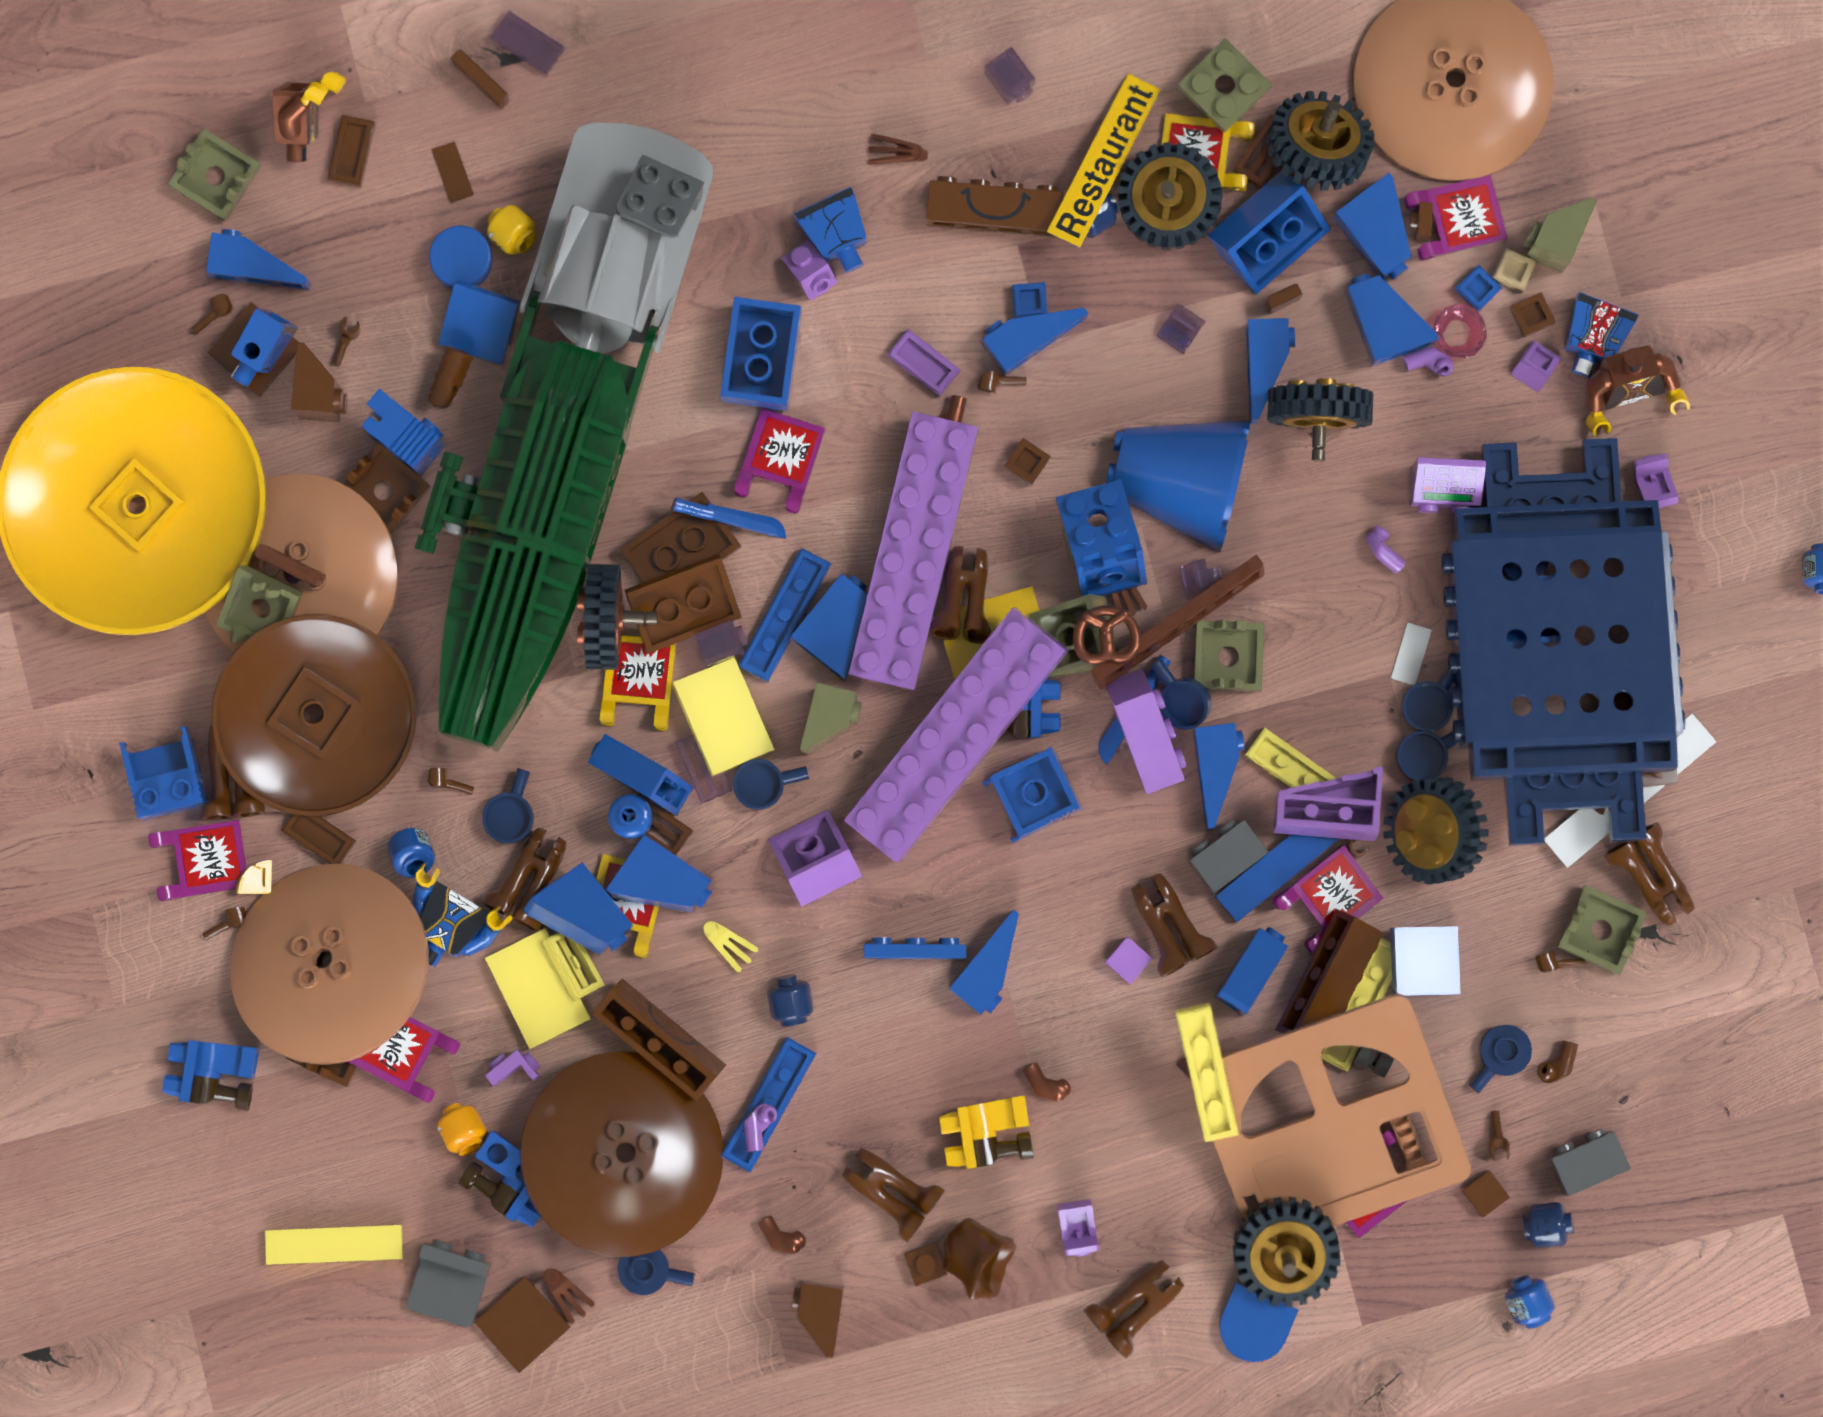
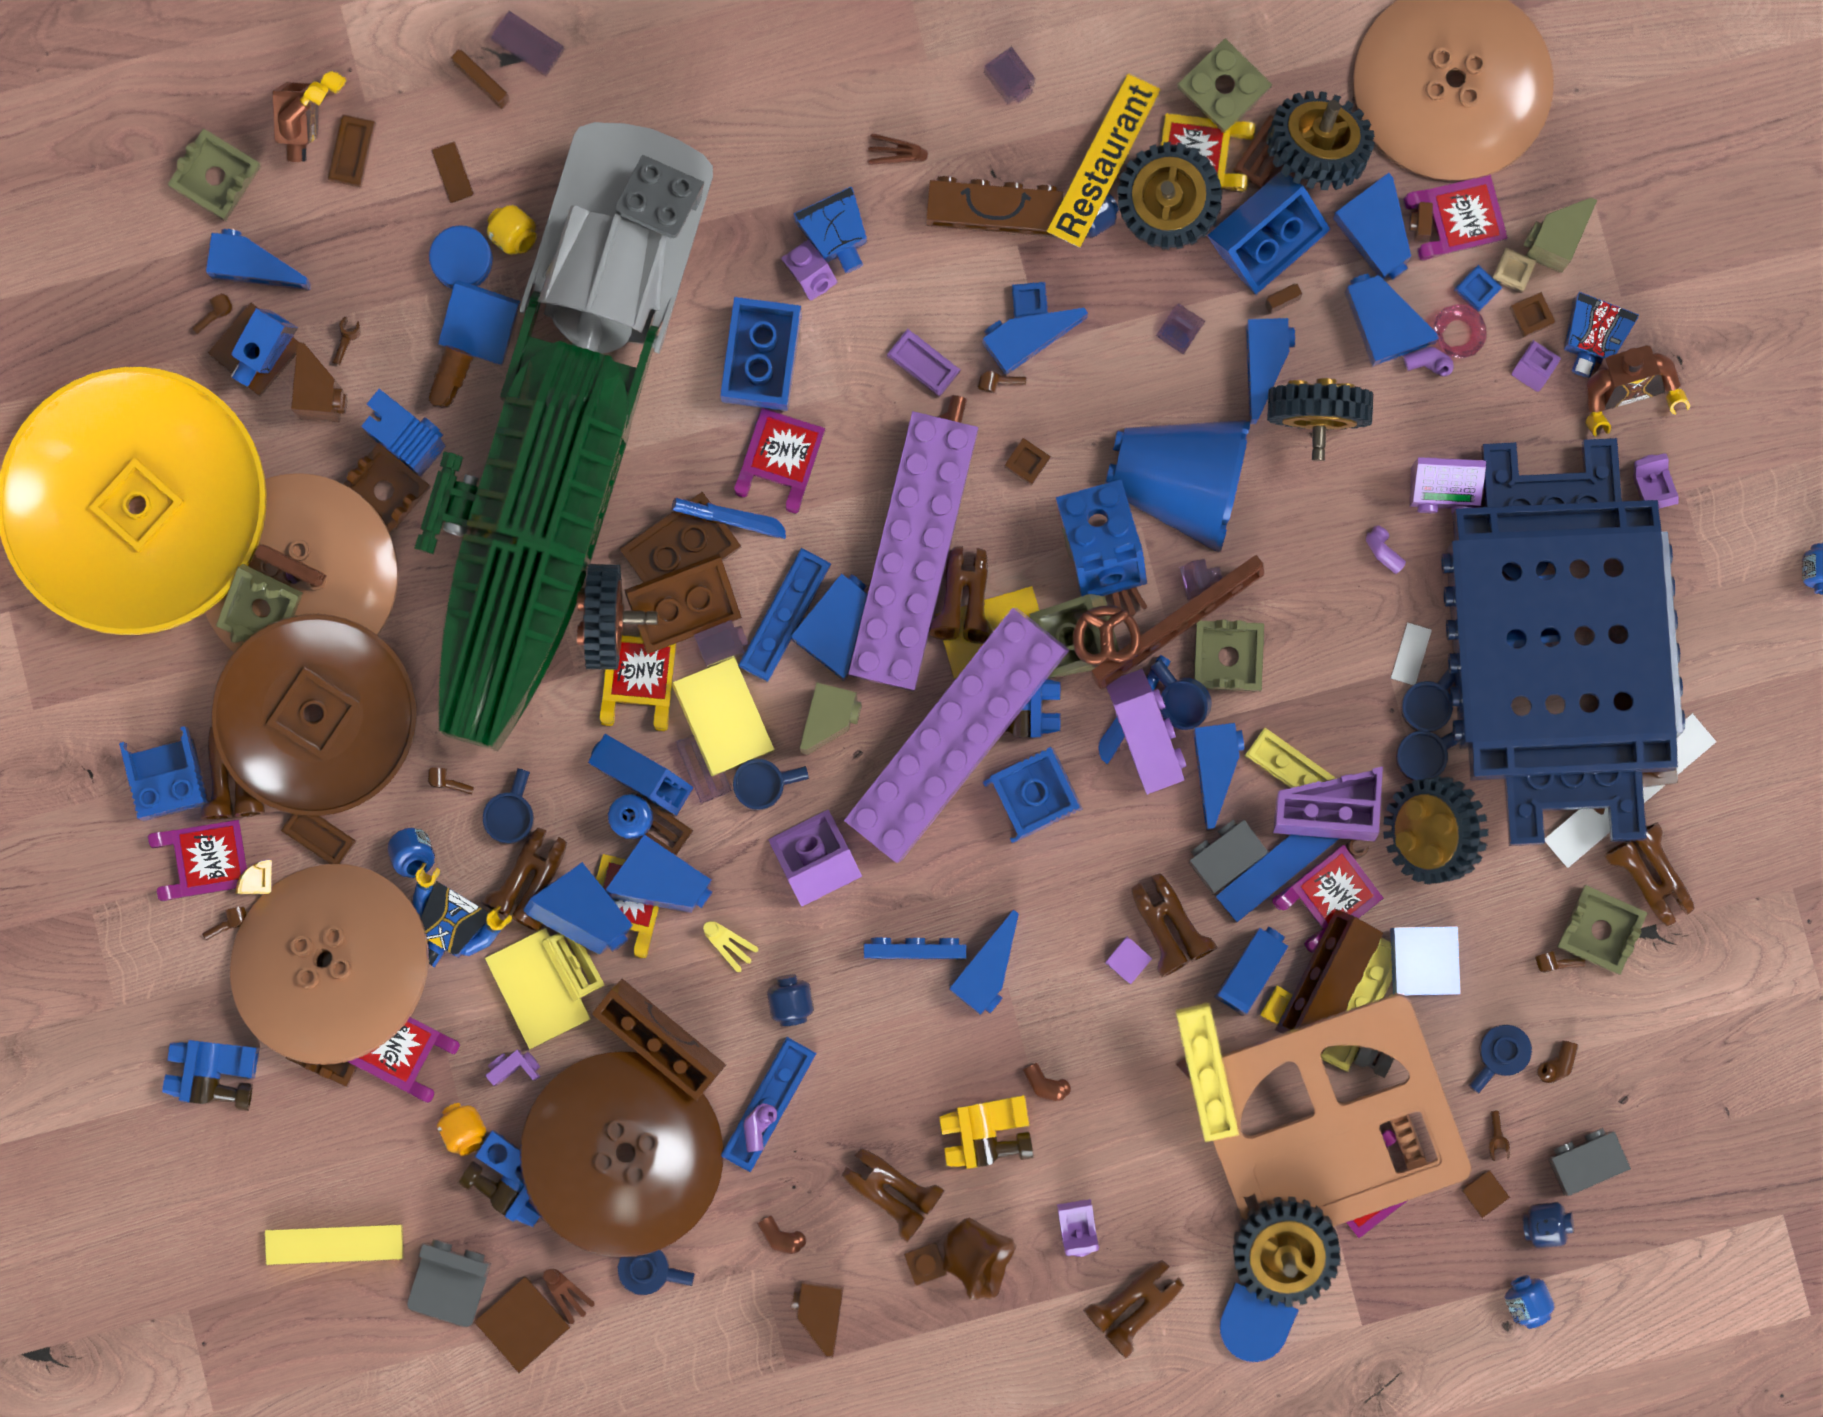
none -> yellow tile [1260,986,1293,1025]

